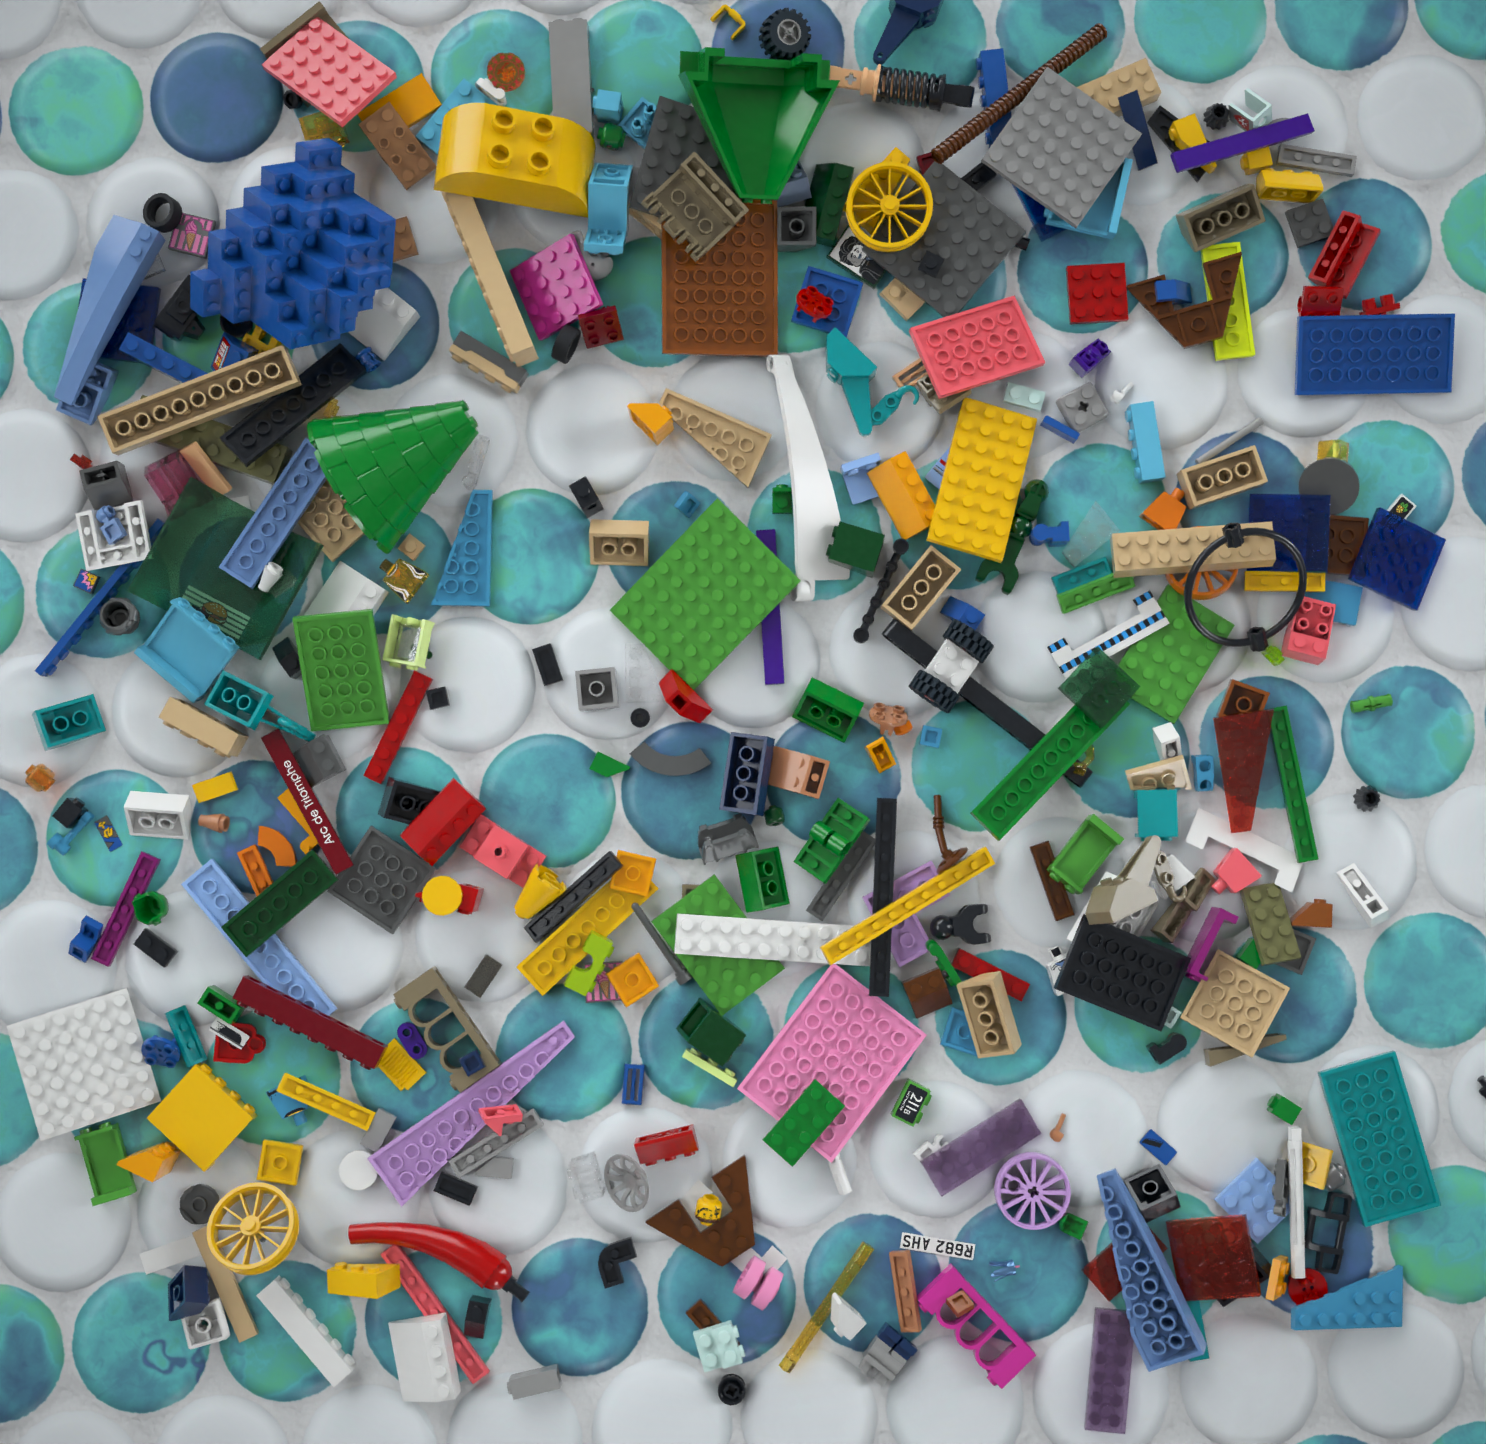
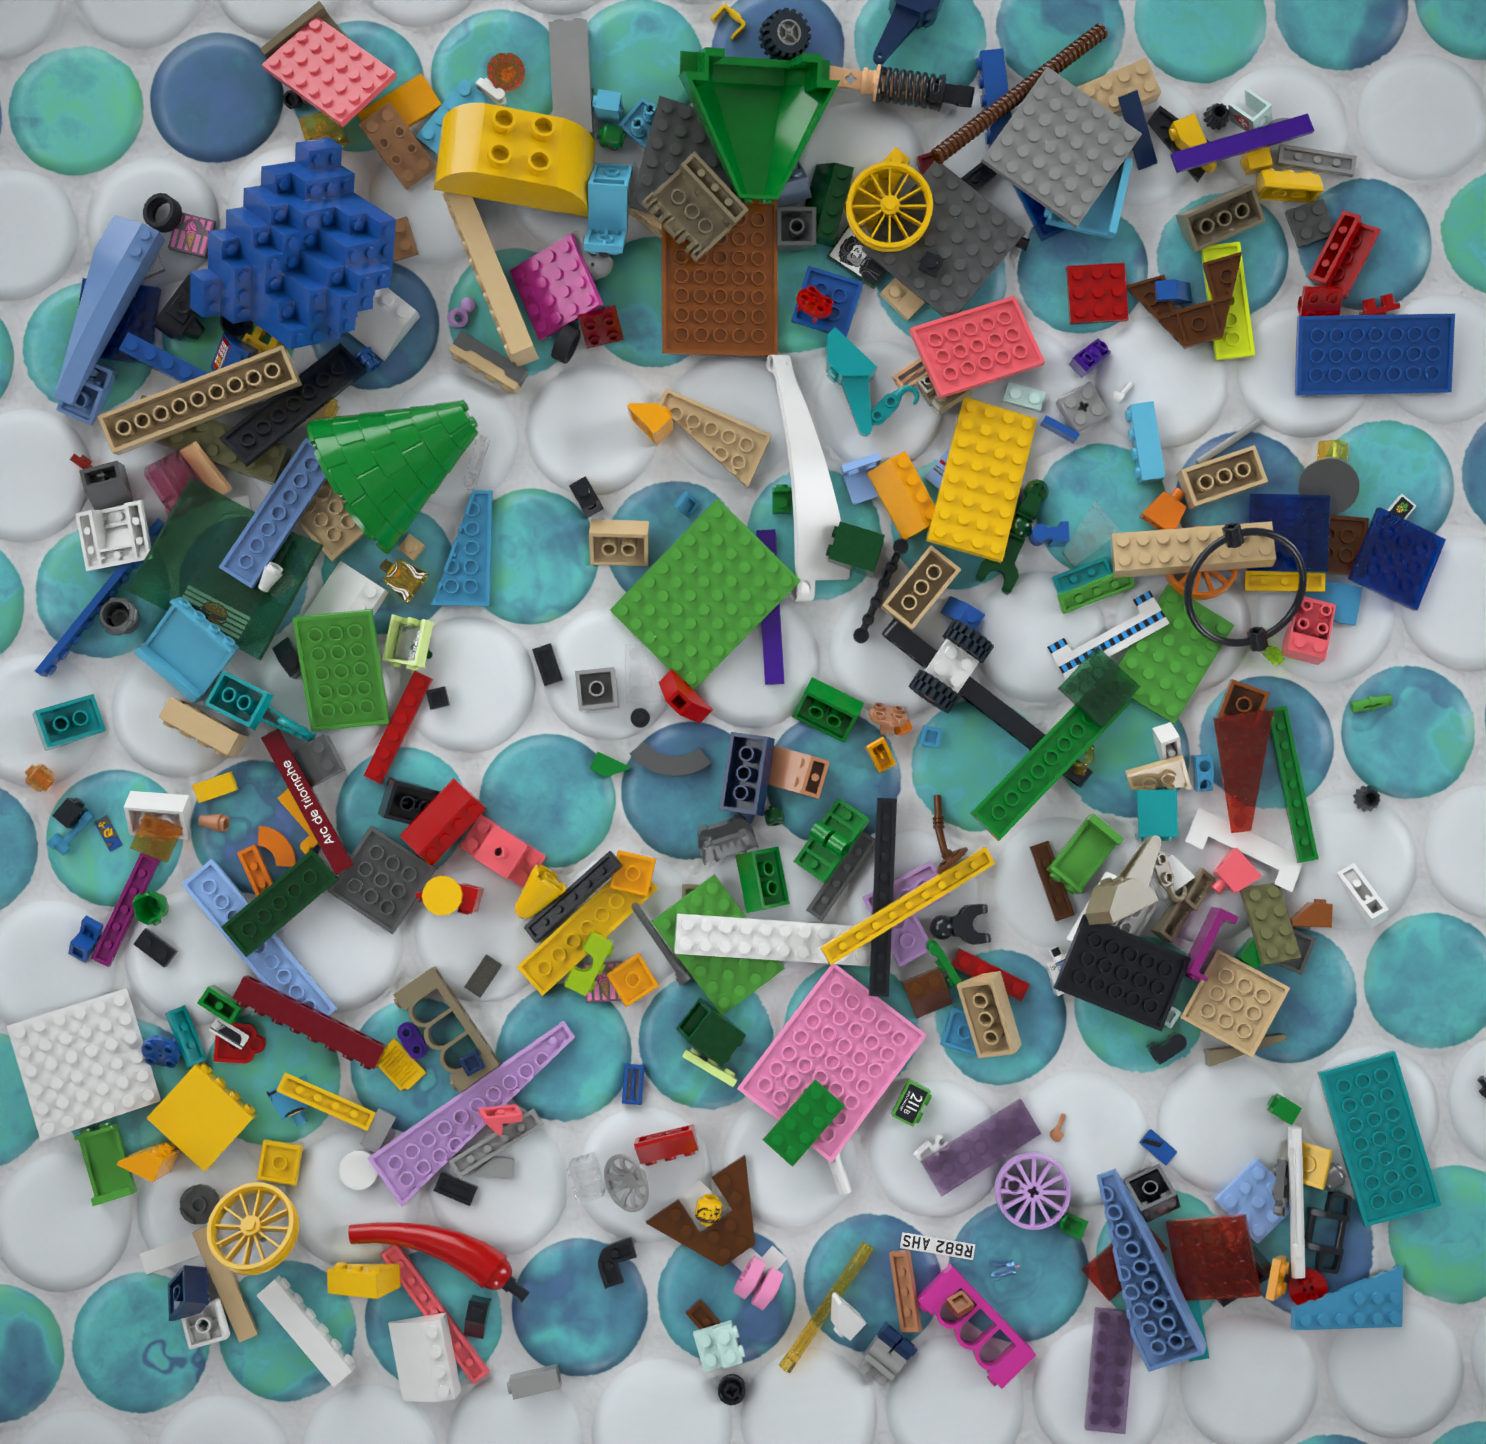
tile [73,569,101,595] -> none
medium blue plate [96,505,128,545] -> none
none -> clear orange slope [130,813,183,863]
none -> lavender plate [447,297,476,329]

